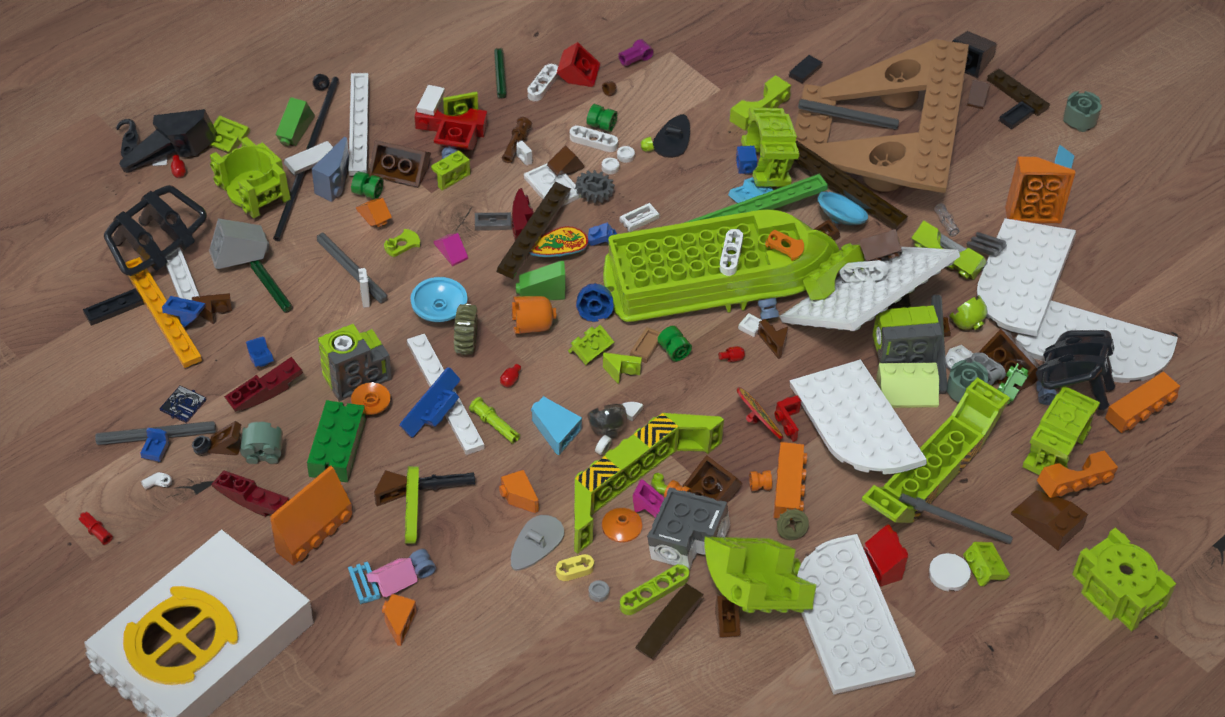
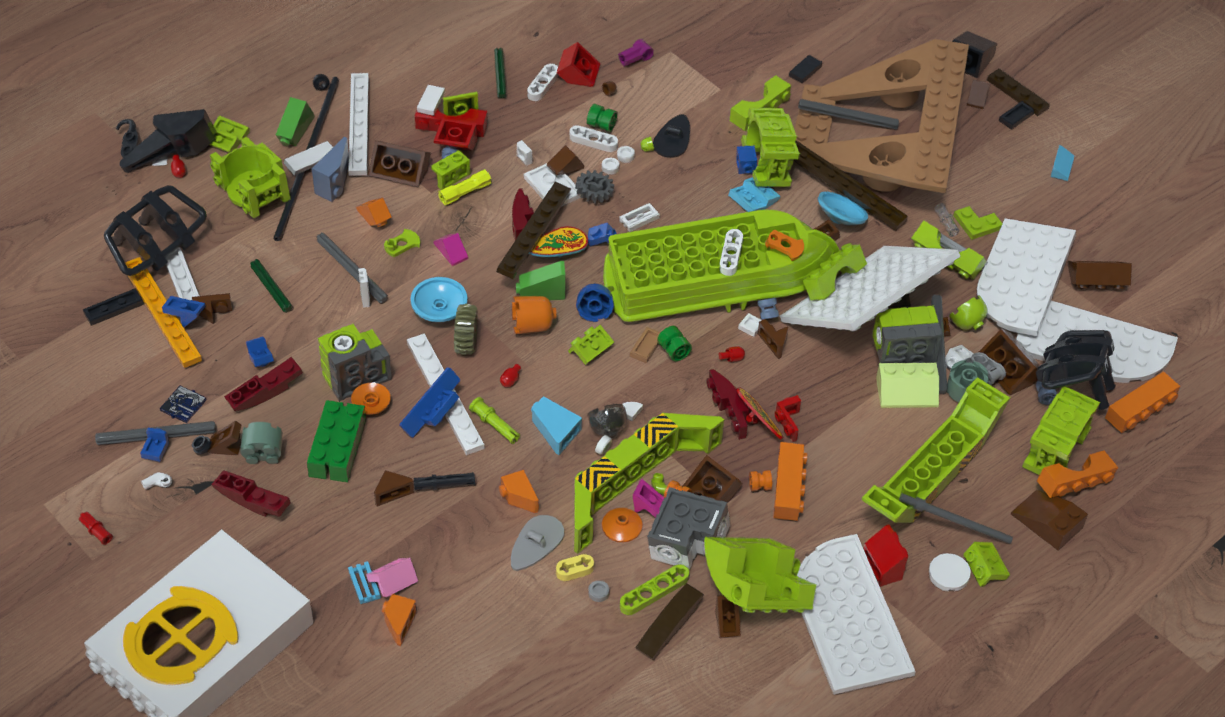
light grey slope [209,218,269,269] -> none
orange slope [270,466,352,566] -> none
green wheel [351,171,384,199] -> none
lime beam [405,466,419,544] -> none
sand blue wheel [409,549,436,578] -> none
flat silver tile [475,212,511,231] -> none
reddish brown pin [502,117,532,163] -> none
lime slope [603,352,642,384] -> none
bright green plate [684,174,828,223] -> none
olive gear [776,508,809,540] -> none
white plate [790,359,926,474] -> none
white beam [840,260,889,282] -> none
reddish brown slope [859,229,903,261] -> none
flat silver tile [966,232,1007,257] -> none
bright green hinge [997,363,1029,404] -> none
orange slope [1005,156,1076,223] -> none
sand green brick [1063,91,1102,132] -> none
lime piece [1072,527,1176,631] -> none
none -> neon yellow axle [438,169,491,205]
none -> dark red slope [706,369,749,440]
none -> lime plate [953,206,1003,240]
none -> reddish brown slope [1068,261,1132,289]

